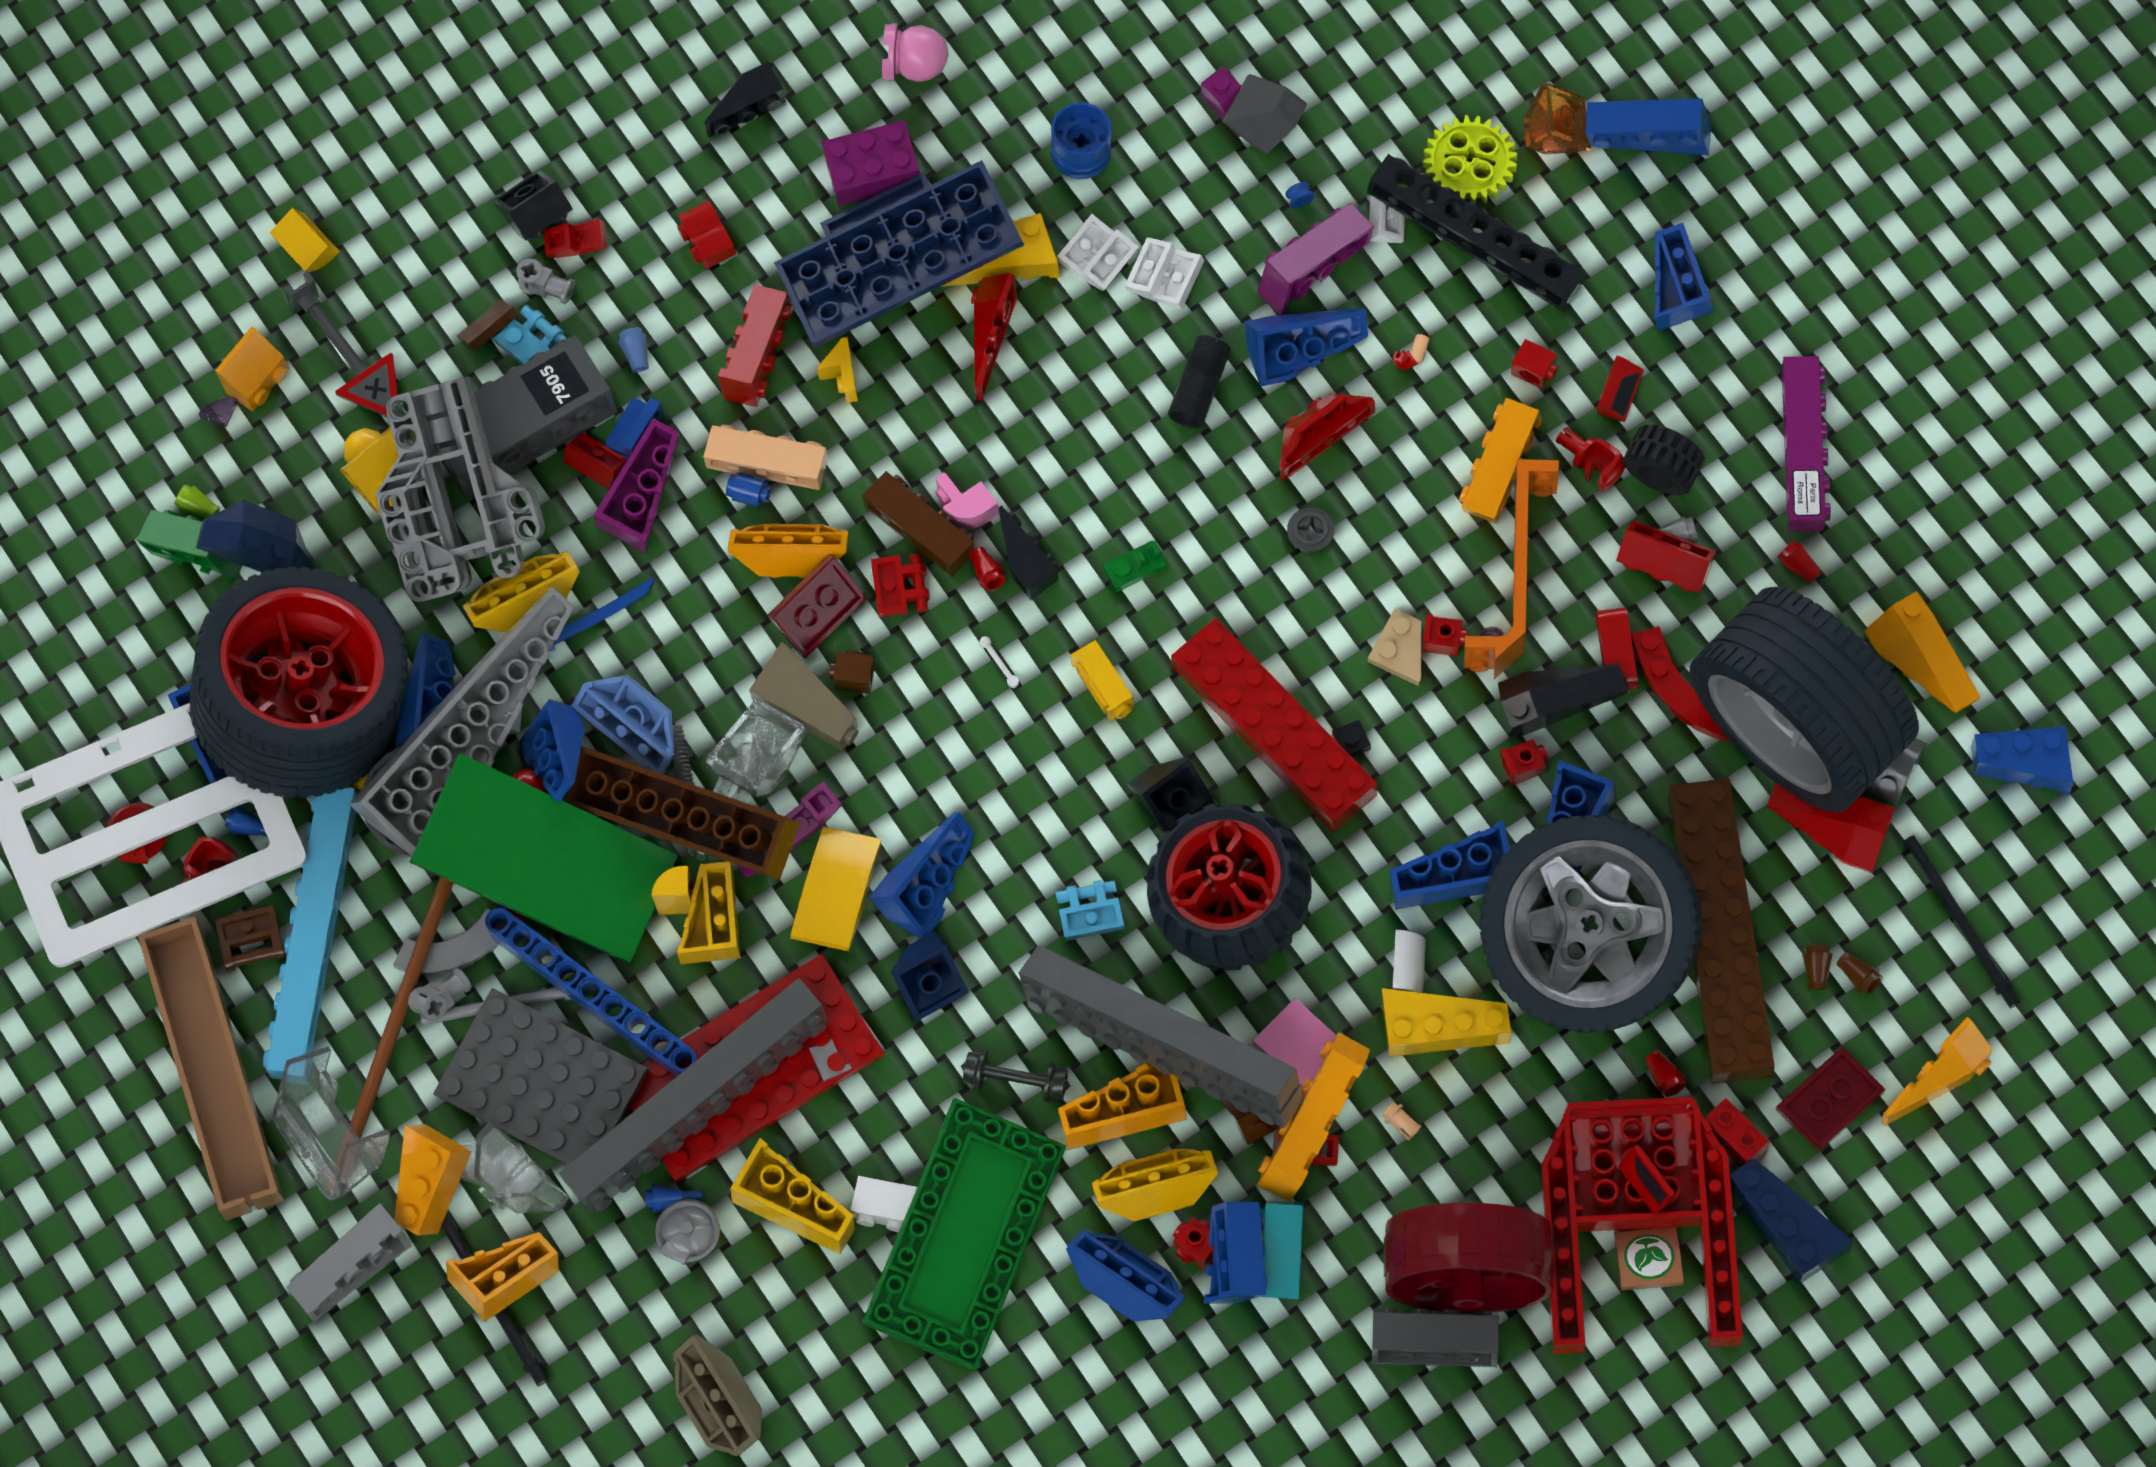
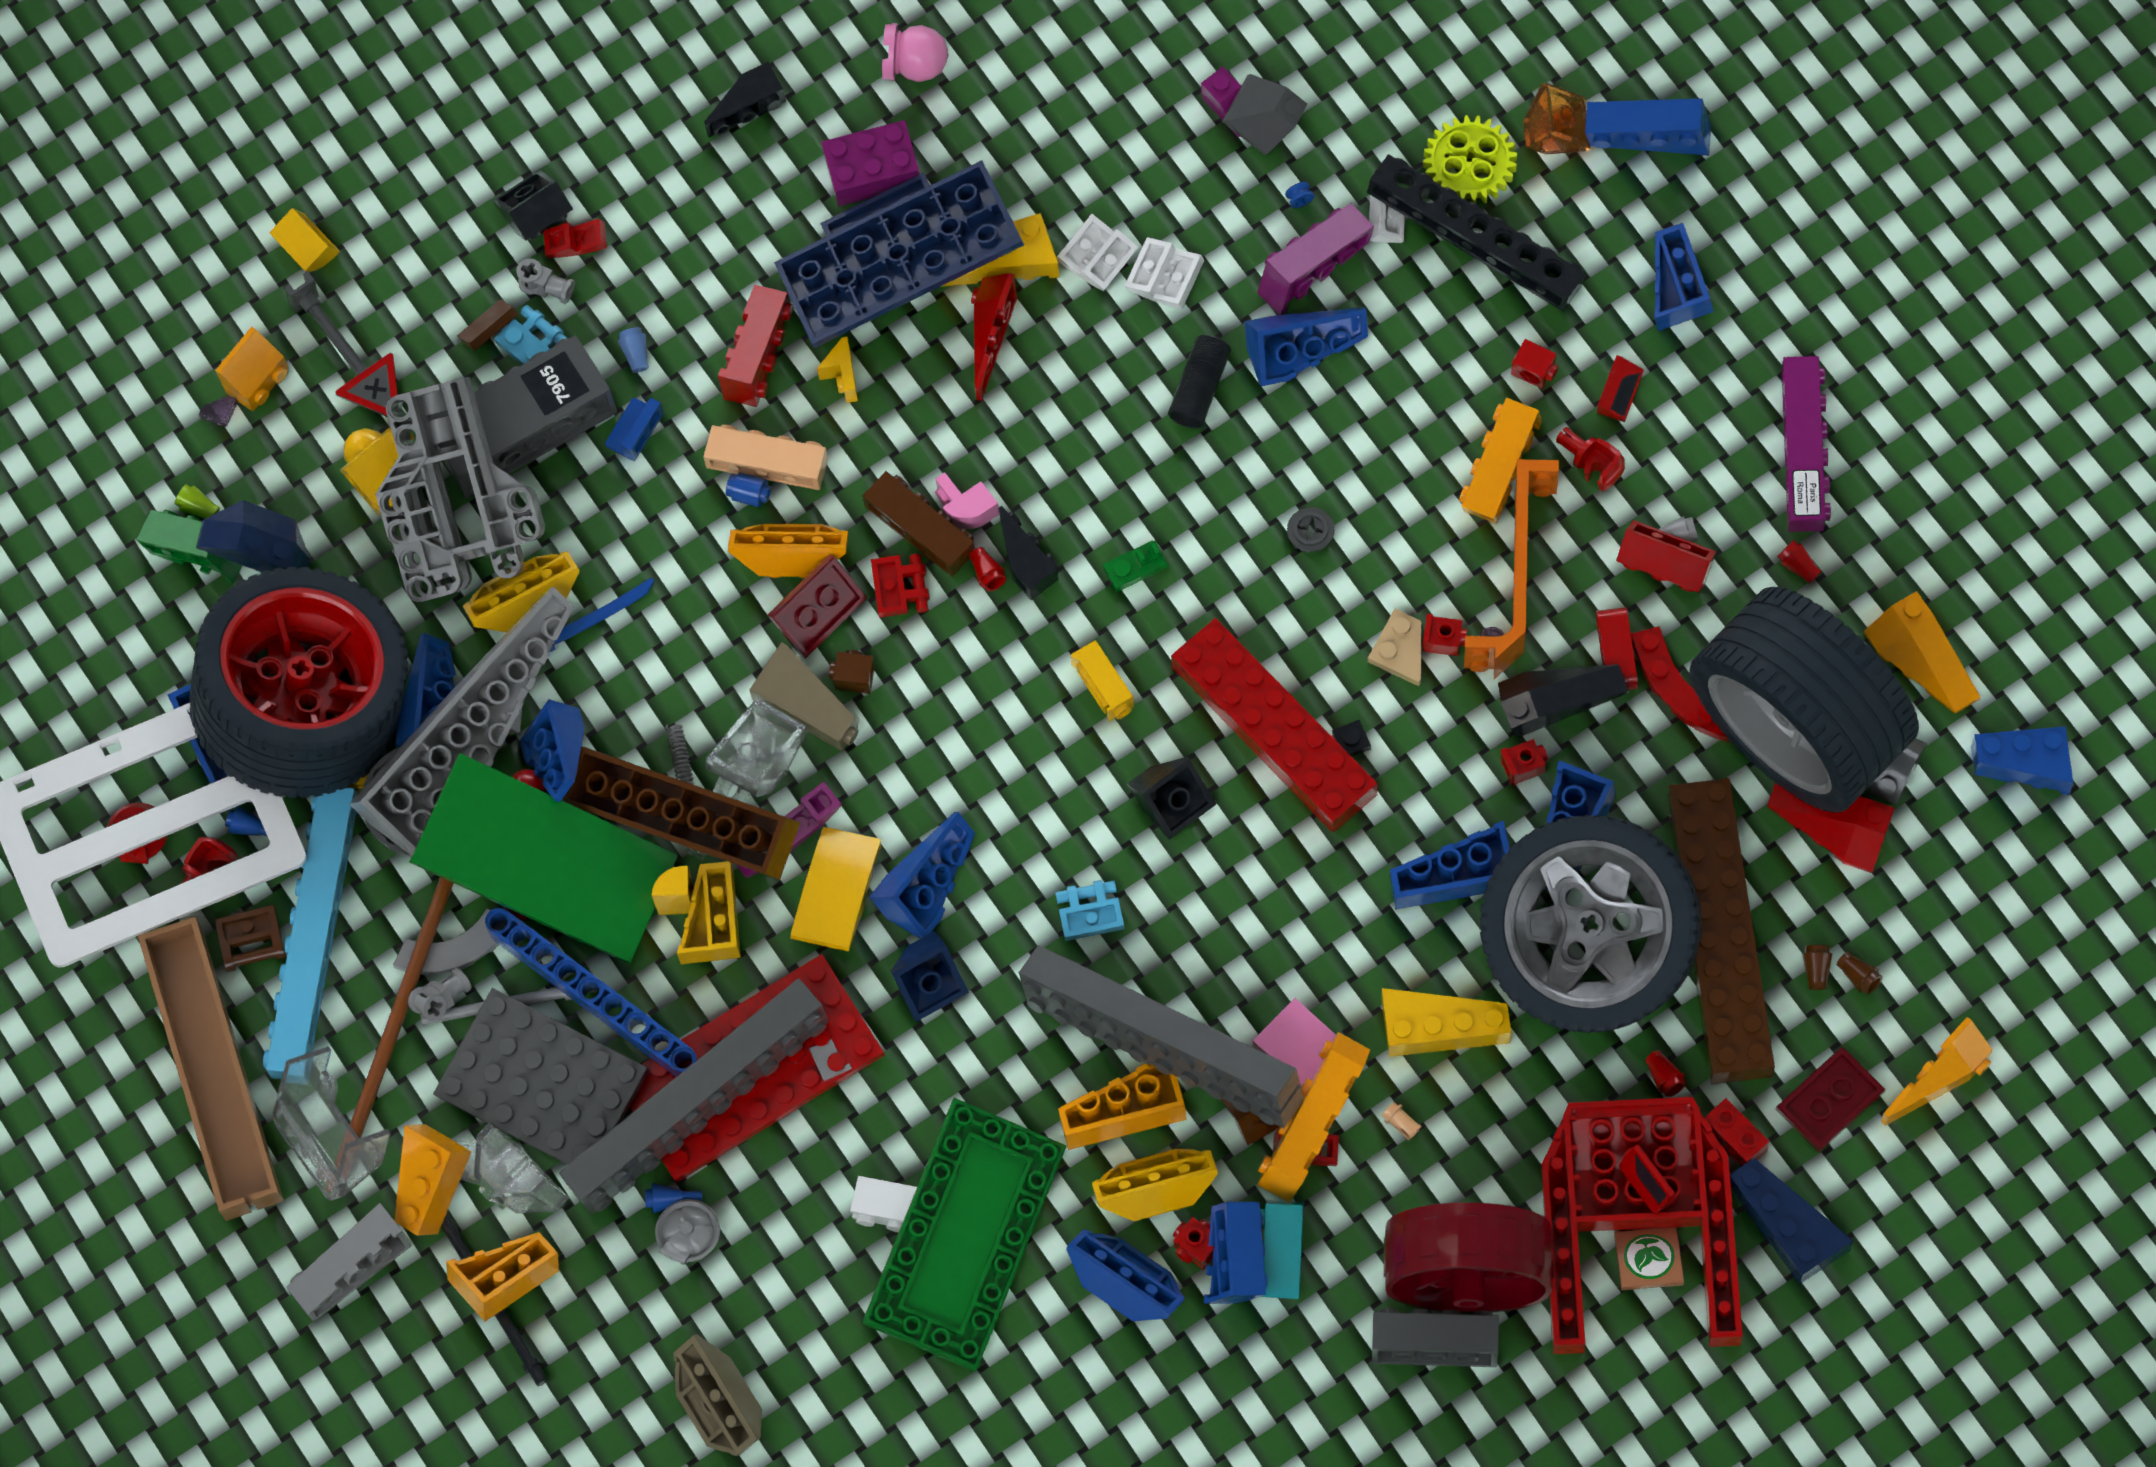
red slope [563,432,628,489] -> none
medium blue wedge [571,675,674,774] -> none
magenta wedge [594,418,679,554] -> none
red brick [676,200,736,269] -> none
yellow wedge [730,1138,855,1255] -> none
pearl dark grey piece [960,1049,1071,1103] -> none
white hinge [979,636,1019,688] -> none
blue wheel [1051,102,1112,179] -> none
wheel [1147,803,1312,970] -> none
red wedge [1280,393,1375,481] -> none
arm [1393,334,1429,370] -> none
white brick [1393,930,1426,993] -> none
black tyre [1623,424,1705,495] -> none
black bar [1904,835,2020,1009] -> none

